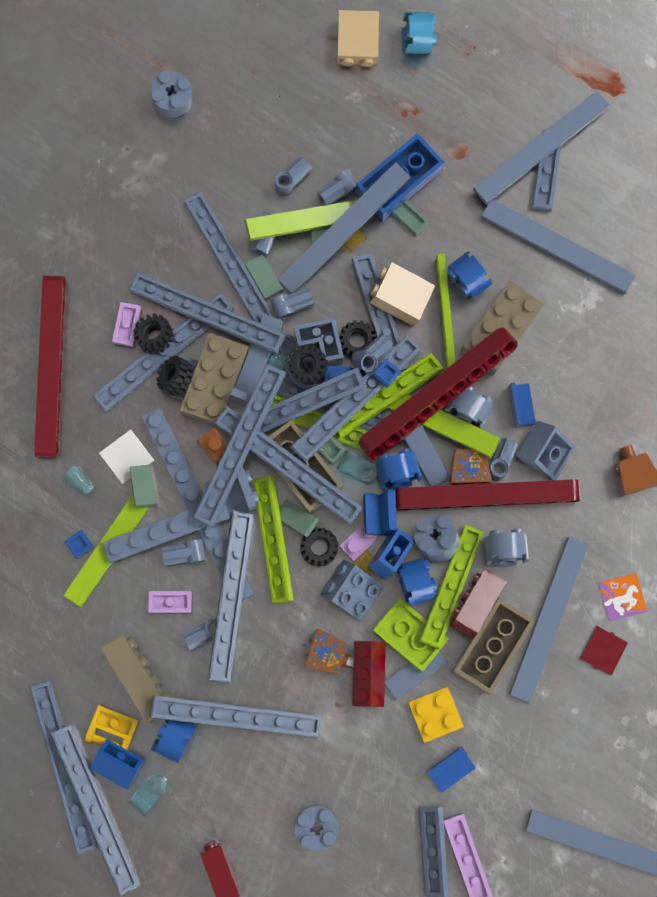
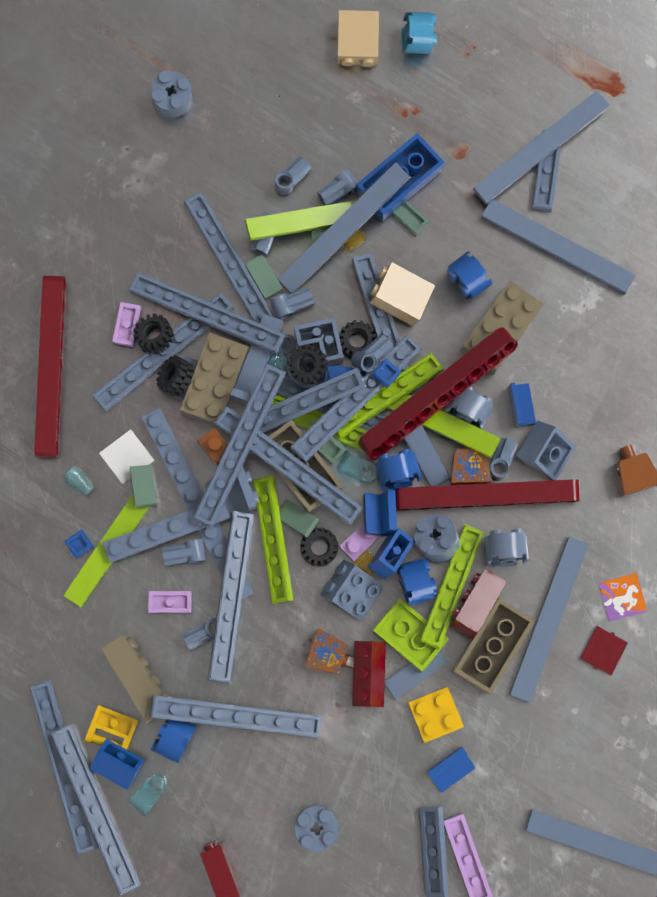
lime tile [435,253,455,369] -> none

